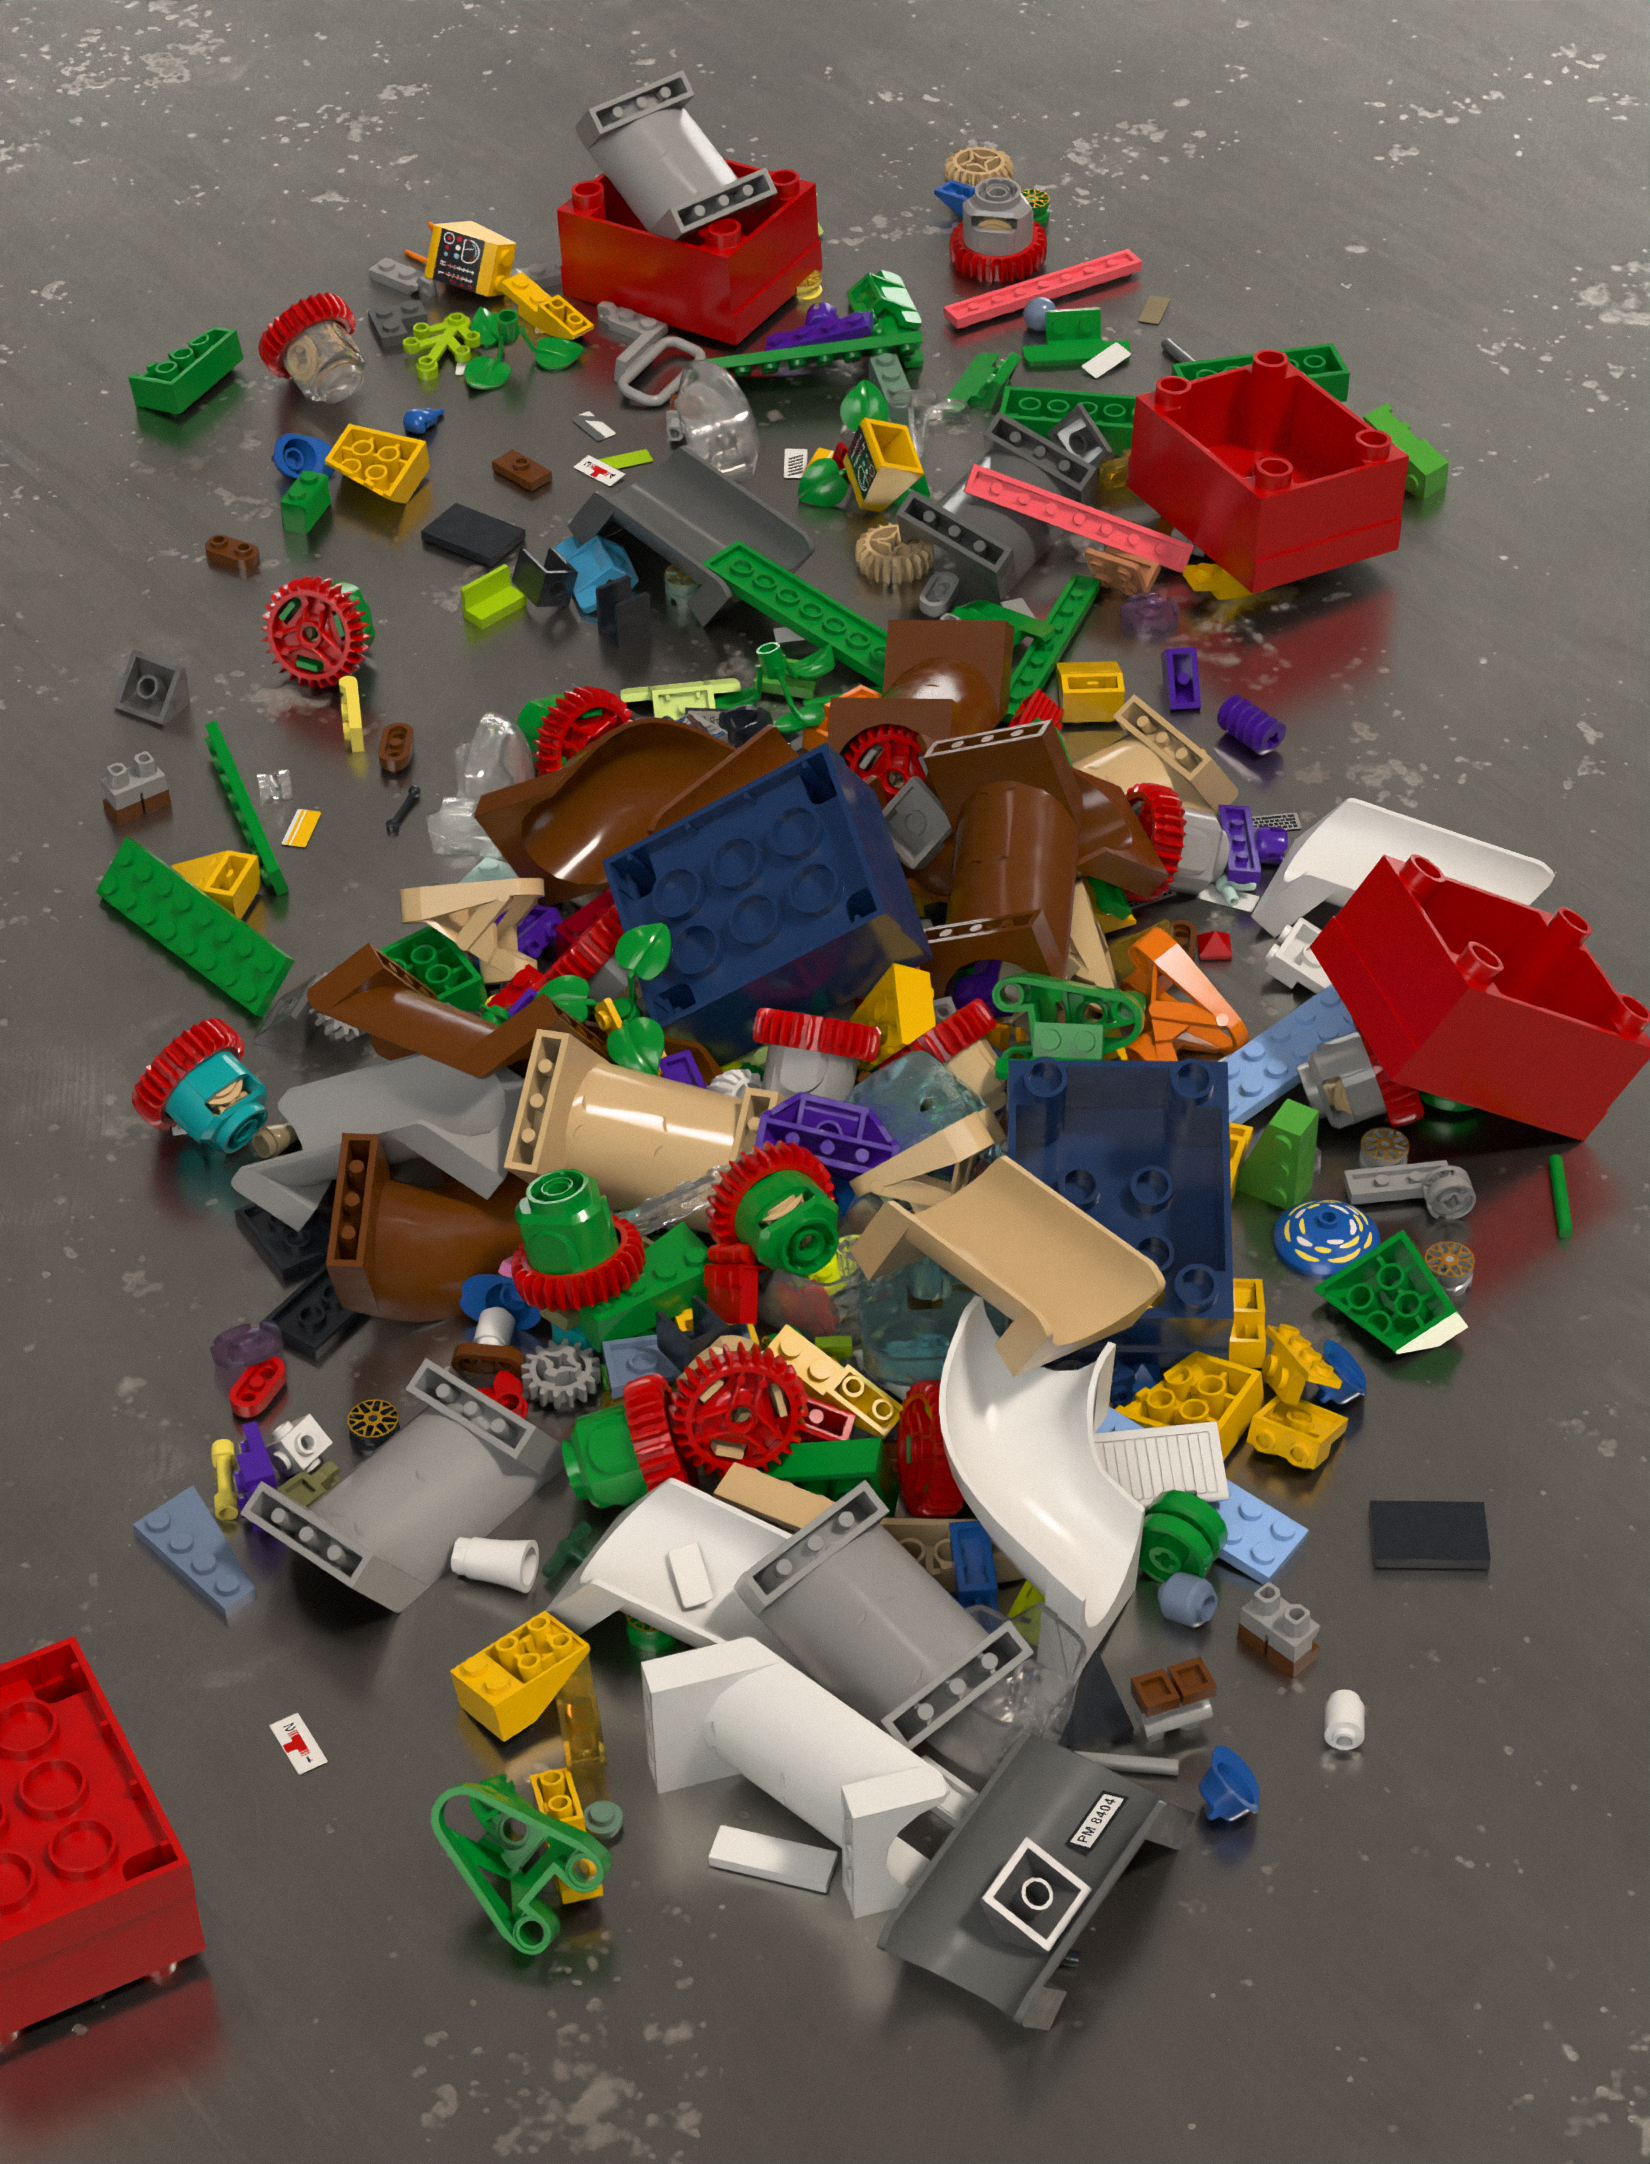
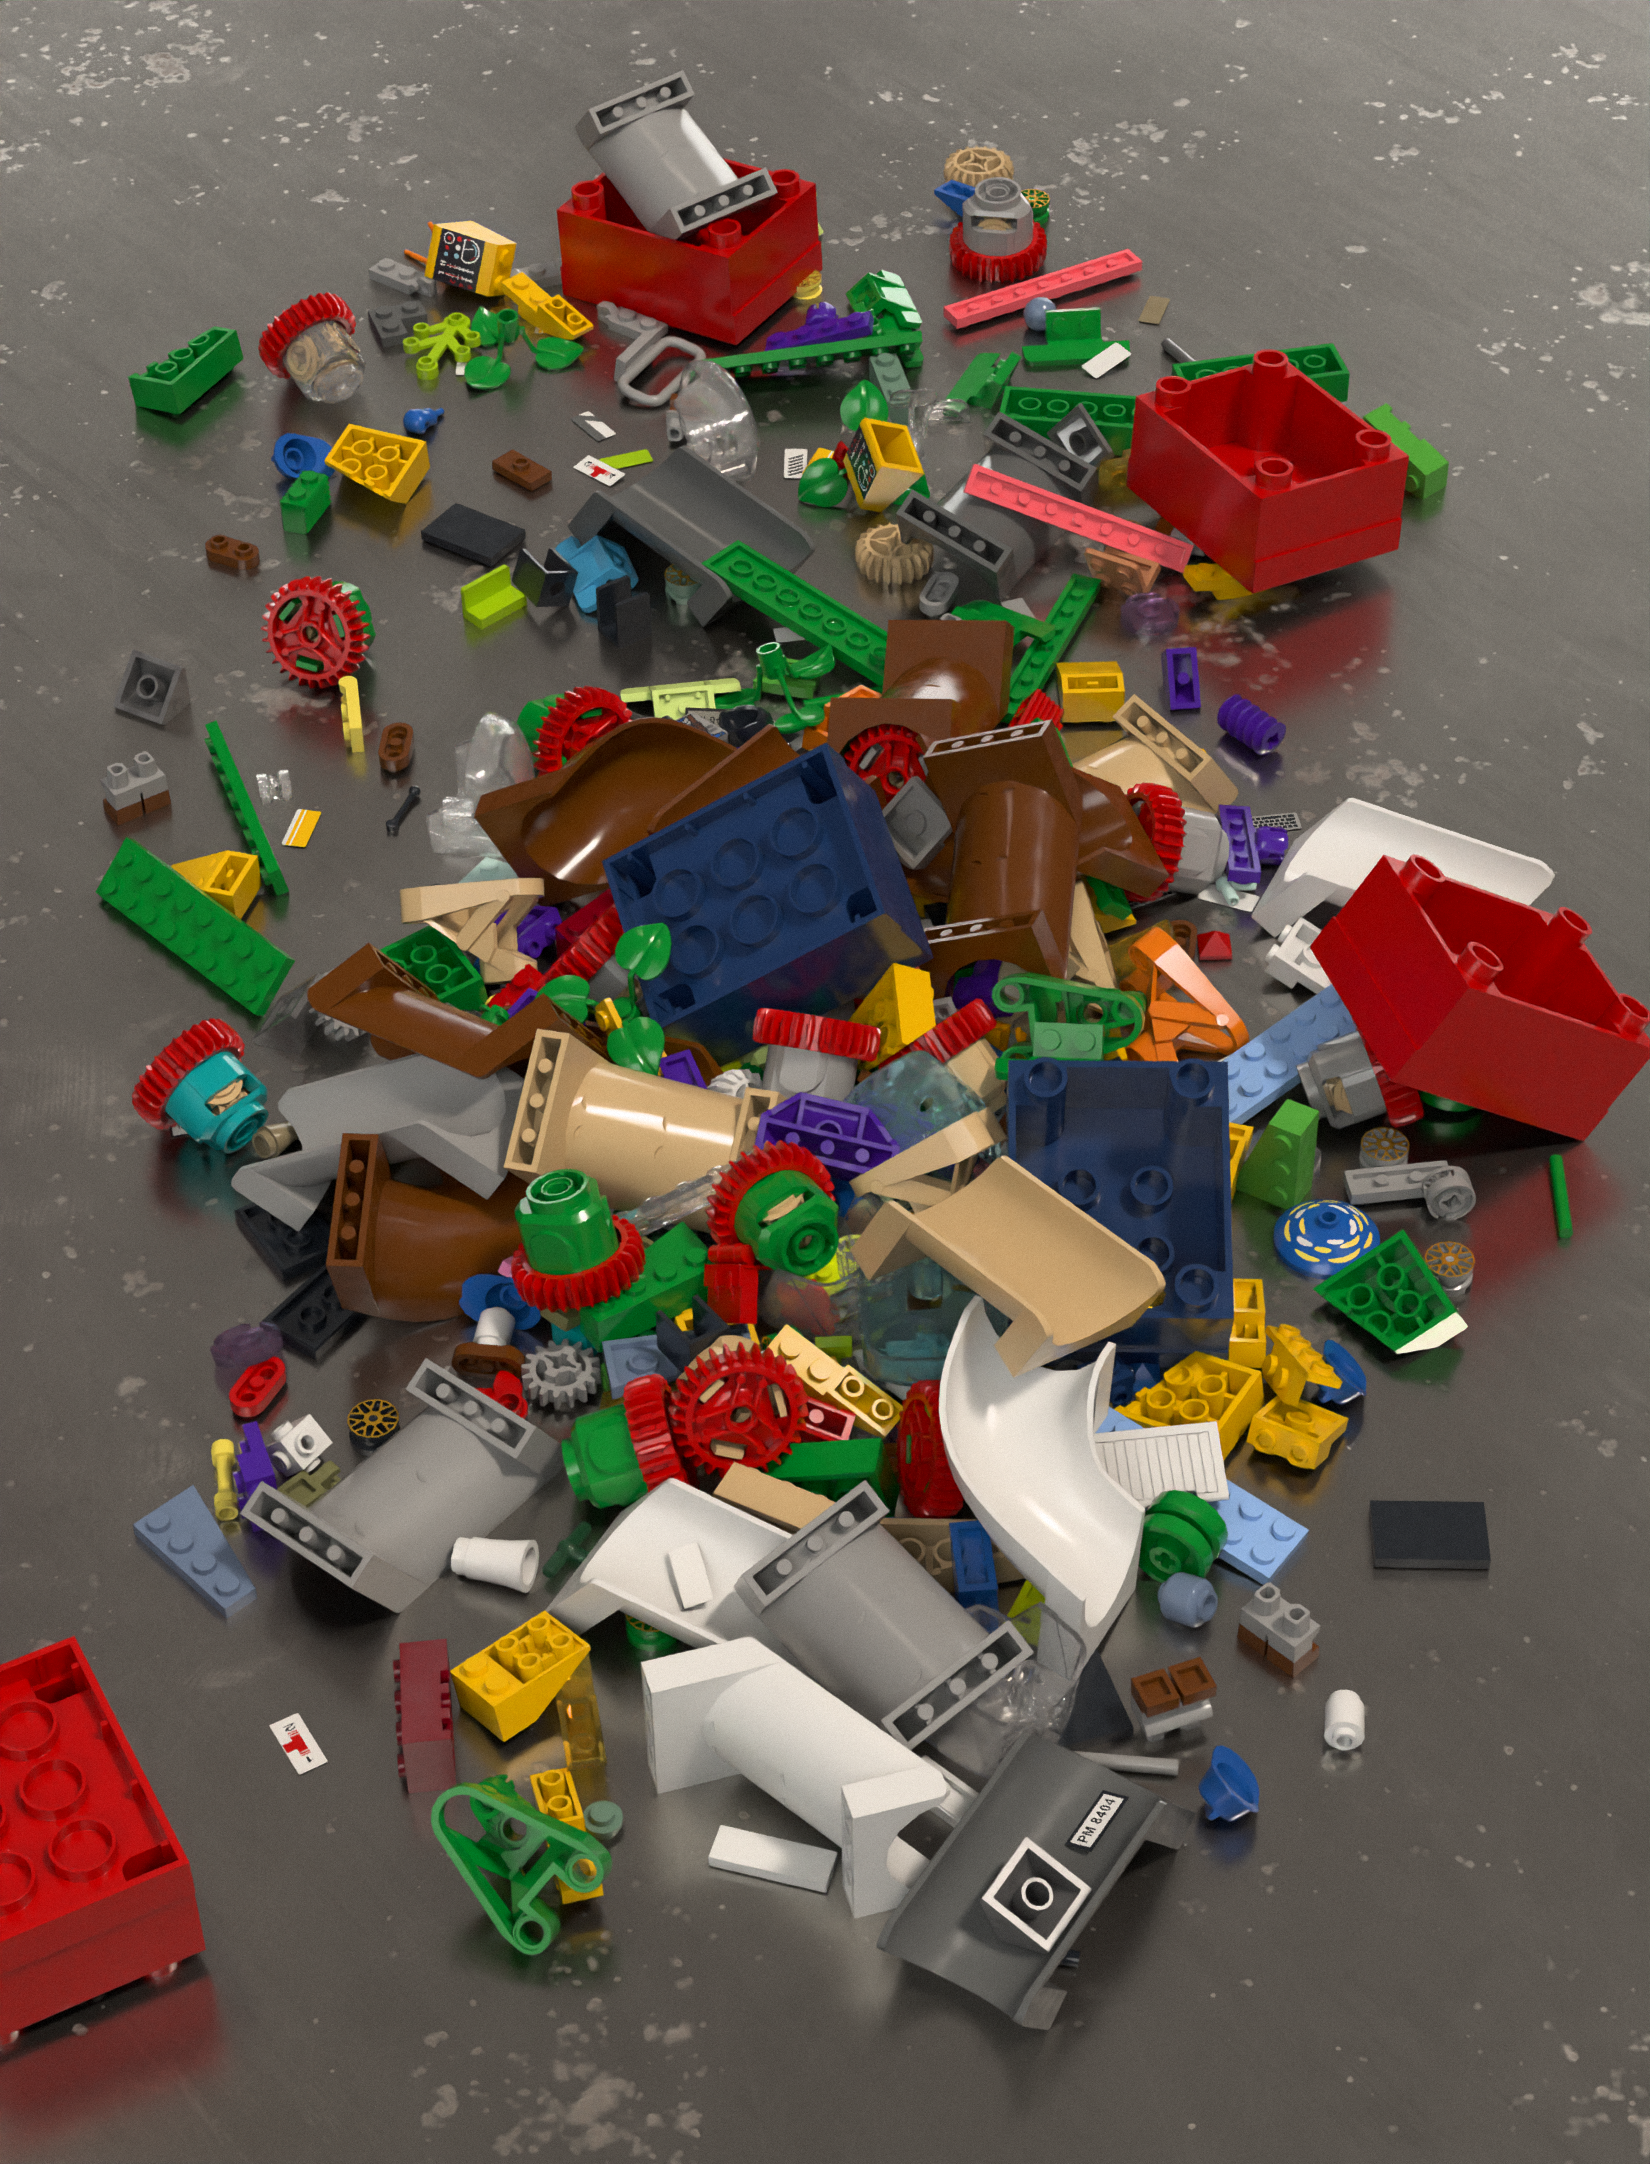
none -> dark red wedge [393,1639,457,1793]

